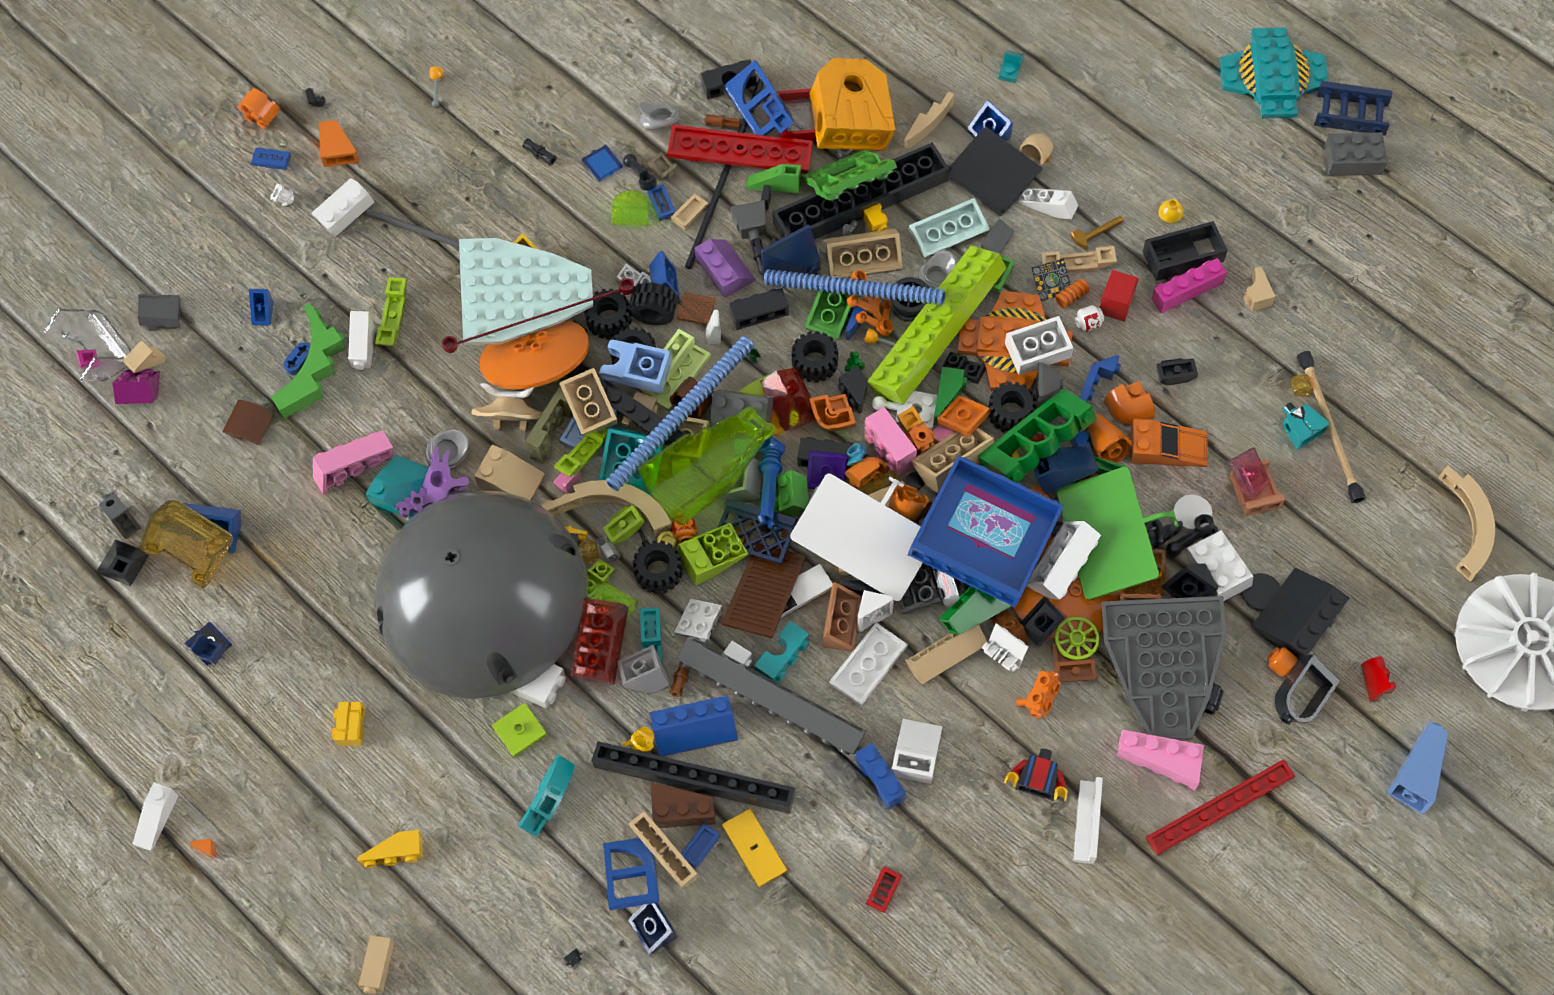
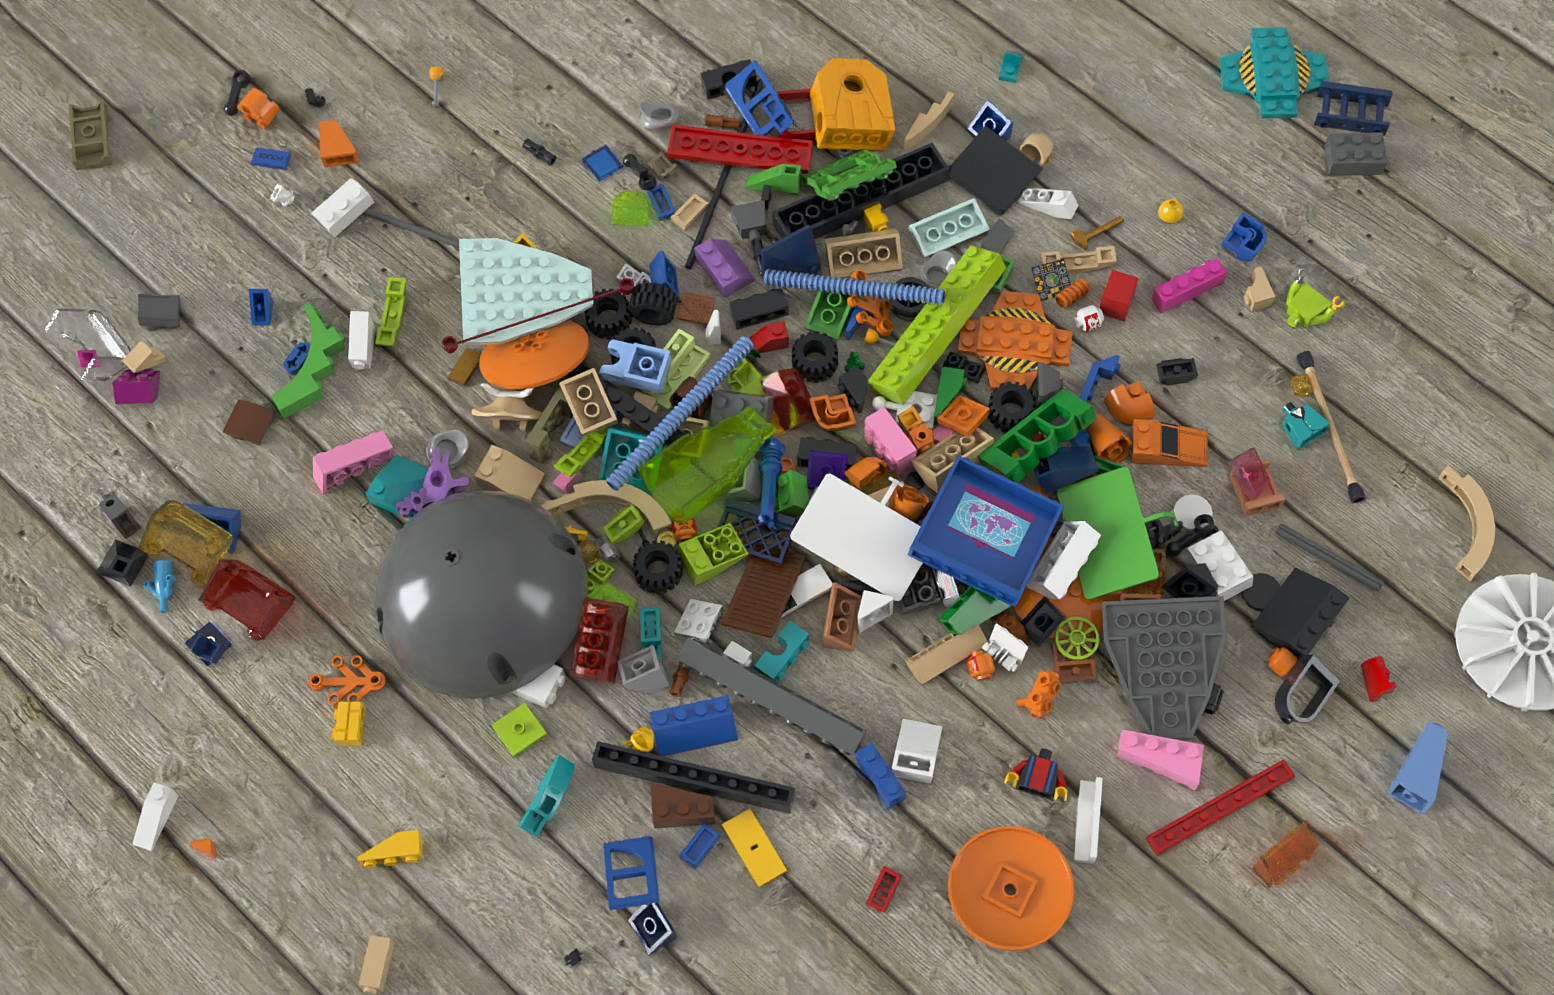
tan brick [628,811,697,888] -> none
white tile [829,623,908,706] -> none
dark azure animal [847,443,866,466] -> none
white brick [1005,316,1073,375] -> none
black piece [1142,221,1228,281] -> none
none -> olive piece [69,99,112,170]
none -> dark azure piece [143,560,176,613]
none -> clear red windscreen [198,559,296,641]
none -> black piece [224,70,251,116]
none -> orange plant [308,655,386,706]
none -> pearl gold tile [448,348,481,387]
none -> lime slope [727,357,763,392]
none -> red slope [749,321,789,354]
none -> orange plate [780,457,795,475]
none -> orange dish [948,826,1074,951]
none -> orange head [967,650,995,681]
none -> blue brick [1221,213,1267,262]
none -> clear orange slope [1252,820,1319,888]
none -> dark grey axle [1276,524,1383,591]
none -> lime torso [1286,267,1345,327]

